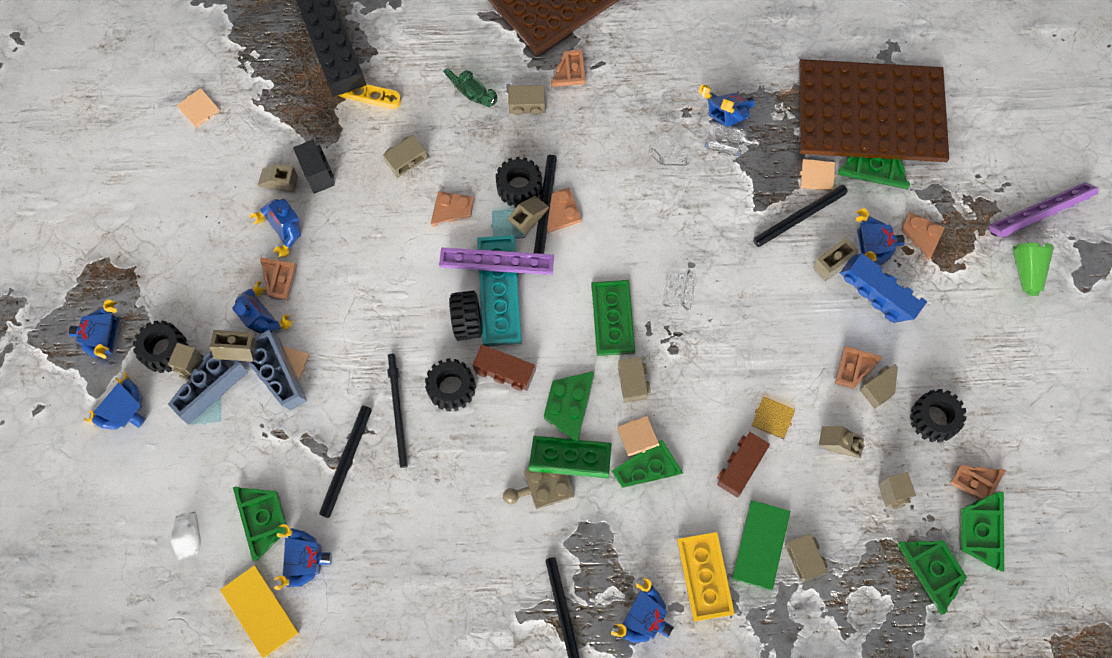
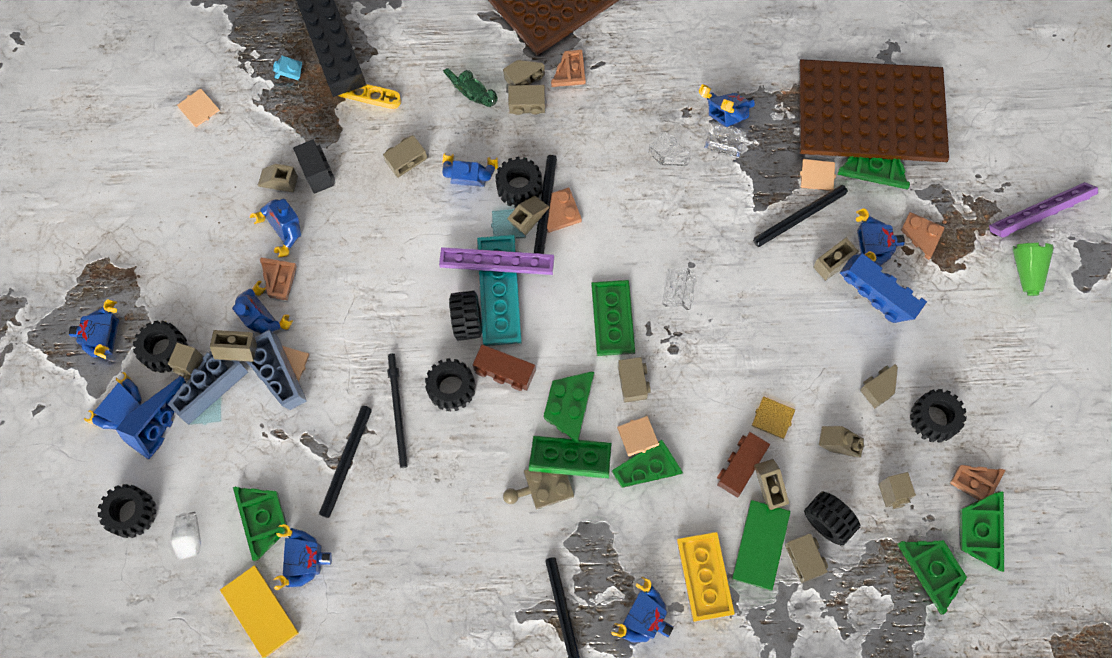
nougat wing [431,191,474,227] -> none
nougat wing [835,346,882,389] -> none
none -> black tyre [97,484,157,538]
none -> blue wedge [115,376,186,459]
none -> medium azure bracket [273,56,302,80]
none -> blue torso [442,153,498,187]
none -> dark tan slope [503,60,545,86]
none -> dark tan brick [754,459,789,510]
none -> black tyre [804,491,861,546]

